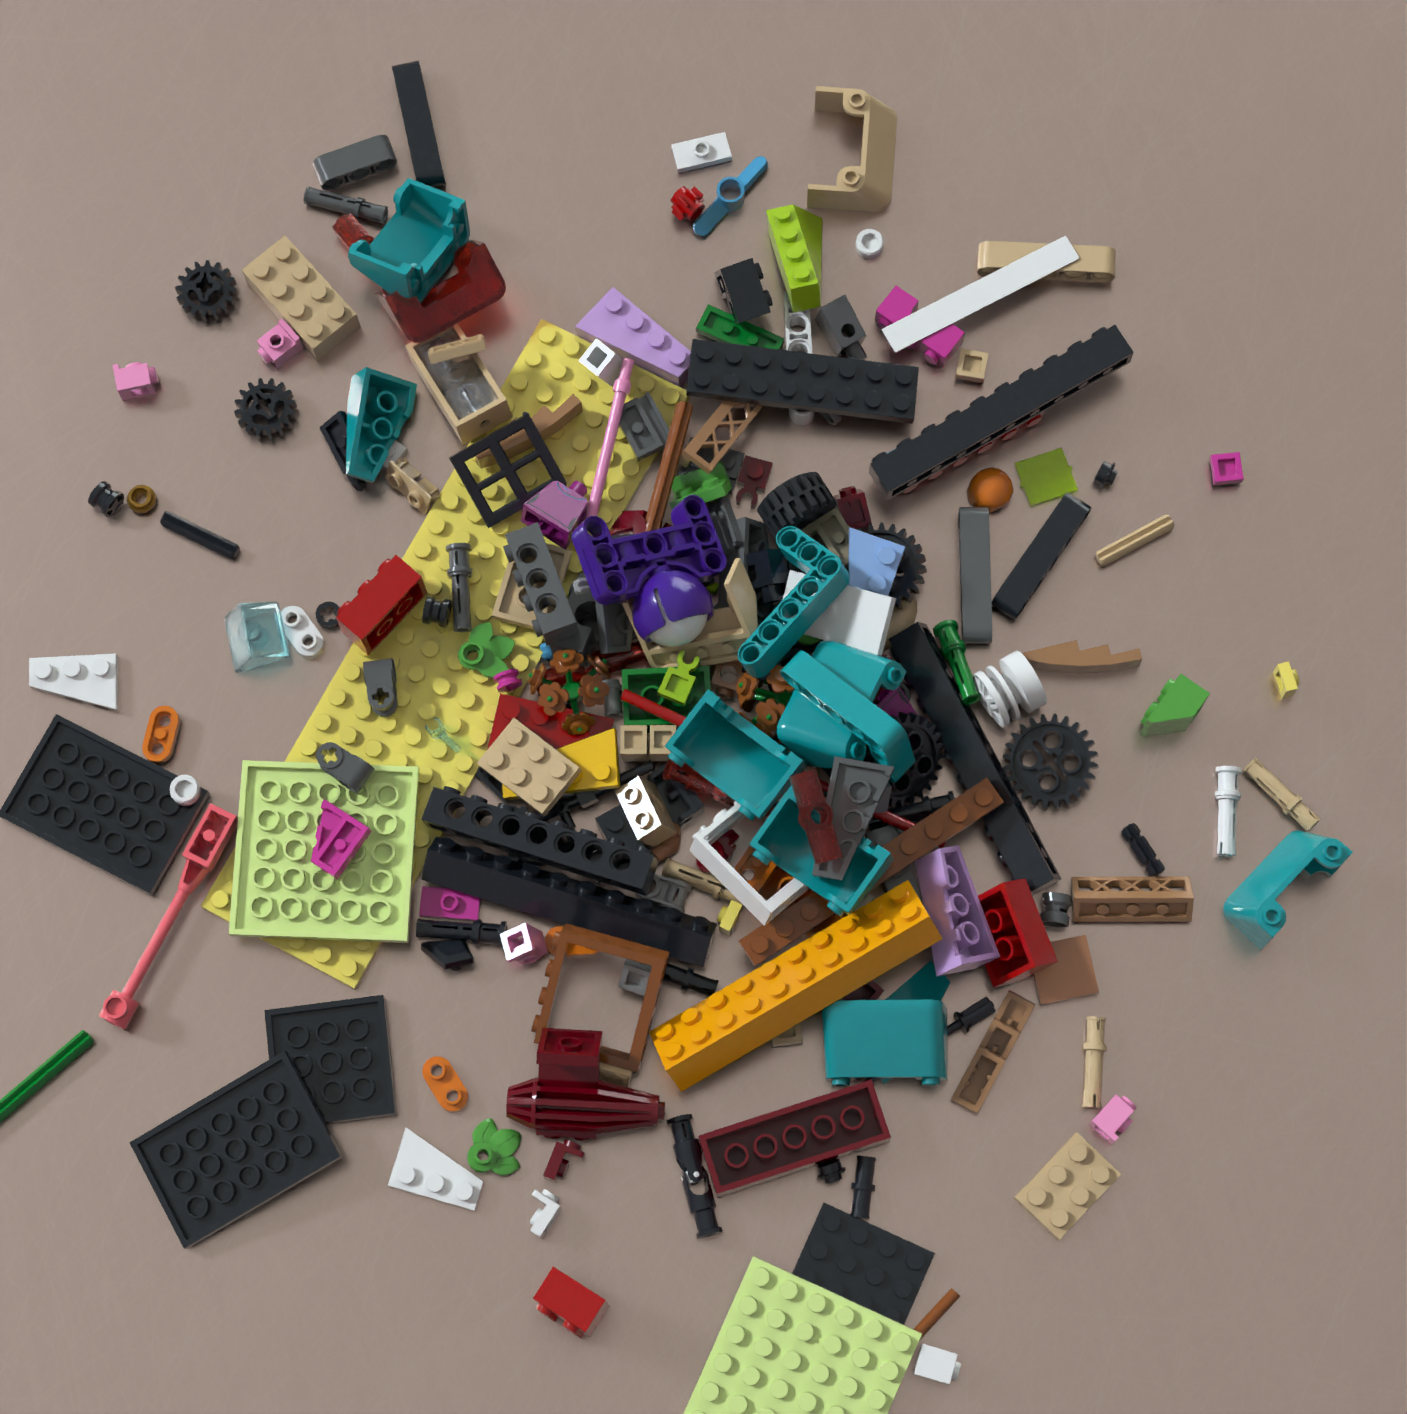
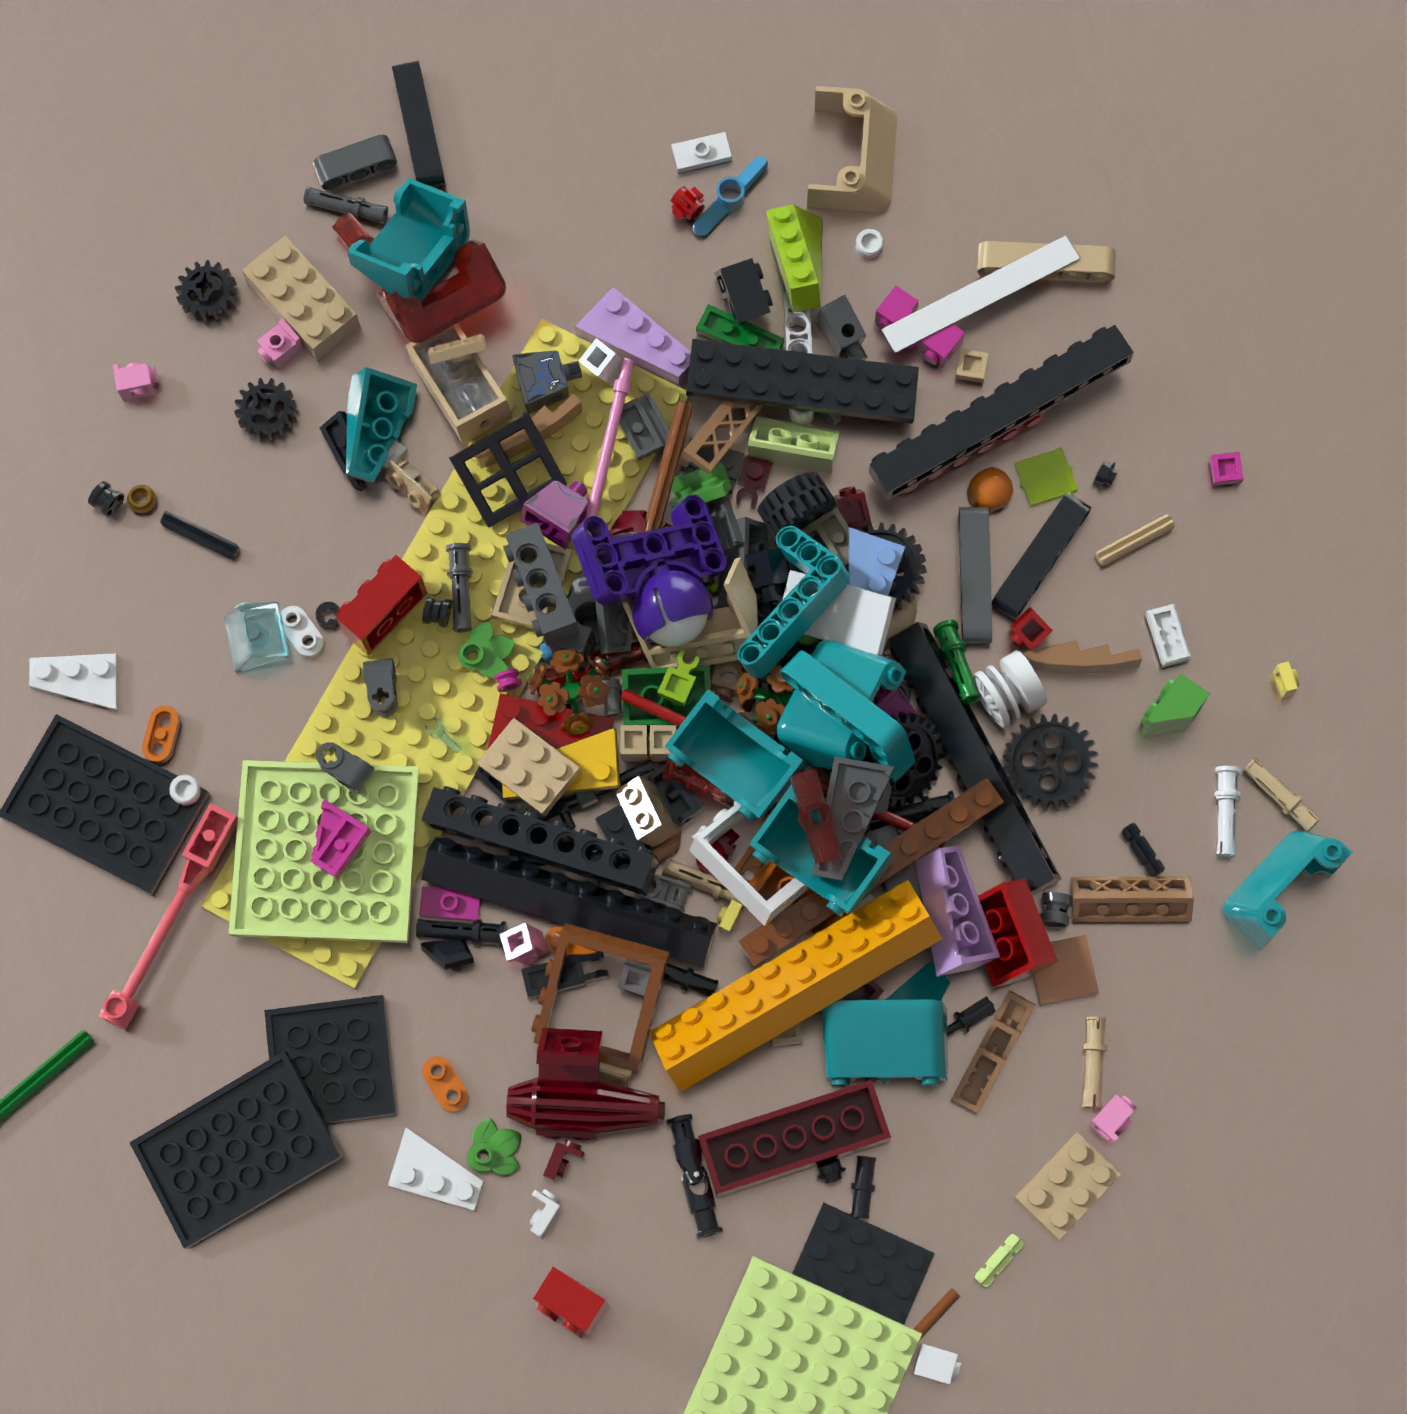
none -> dark grey torso [512,350,582,414]
none -> black hinge [521,952,609,999]
none -> yellowish green slope [748,416,840,473]
none -> yellowish green axle [975,1234,1024,1288]
none -> red brick [1009,607,1053,650]
none -> white plate [1145,604,1191,668]

